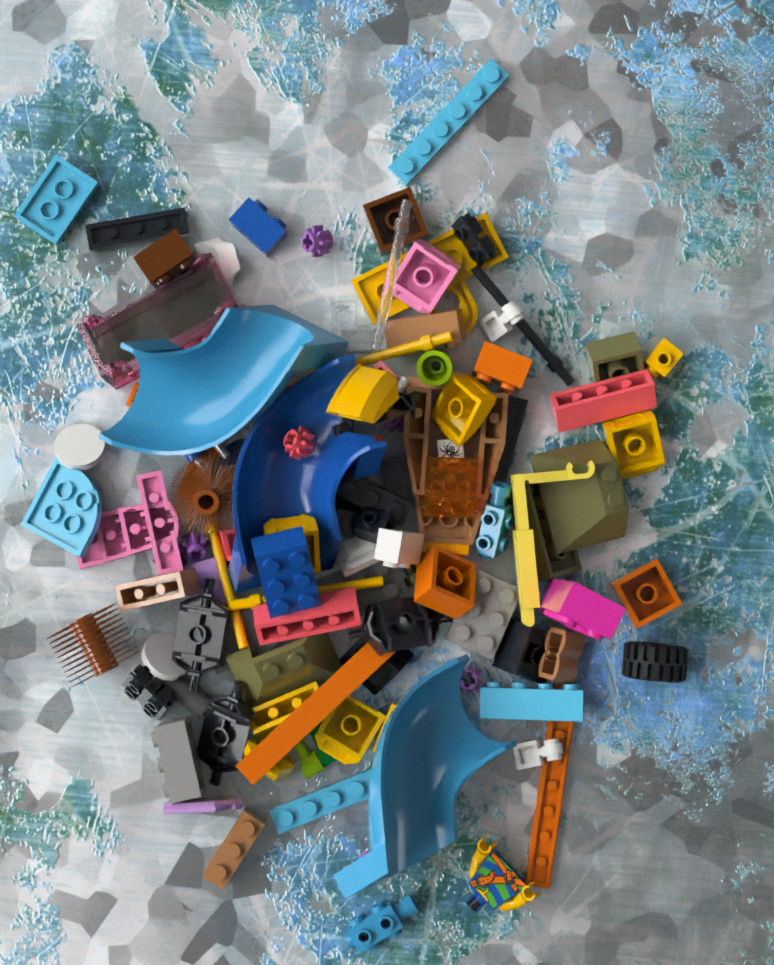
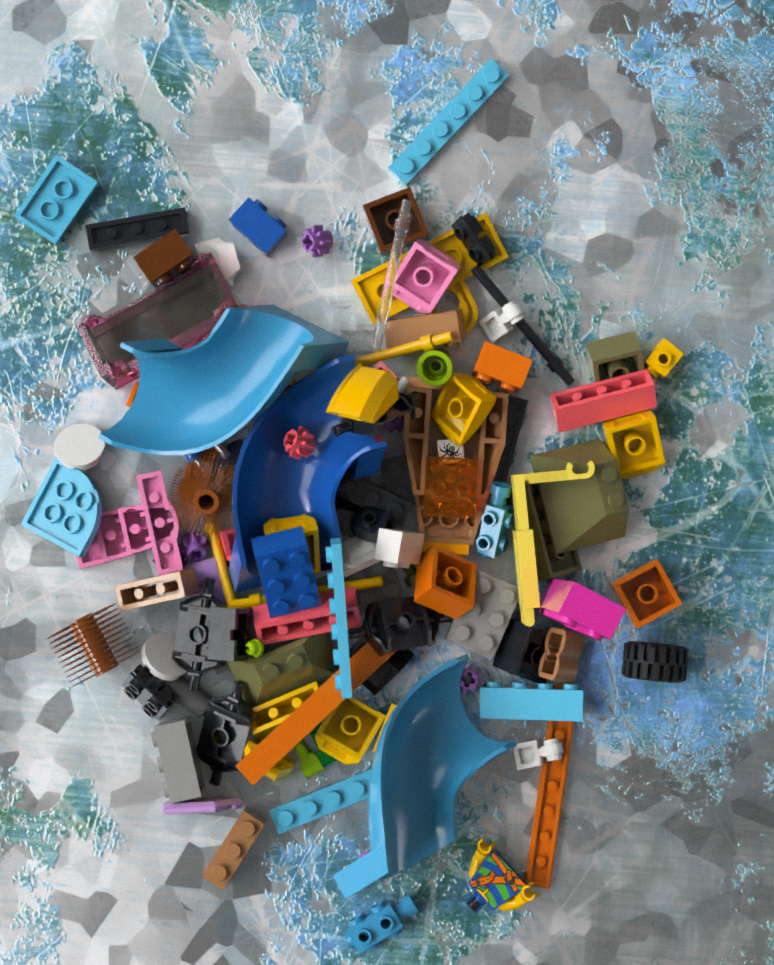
none -> brick [207,606,250,662]
none -> lime arm [245,638,264,659]
none -> medium azure plate [326,538,352,699]

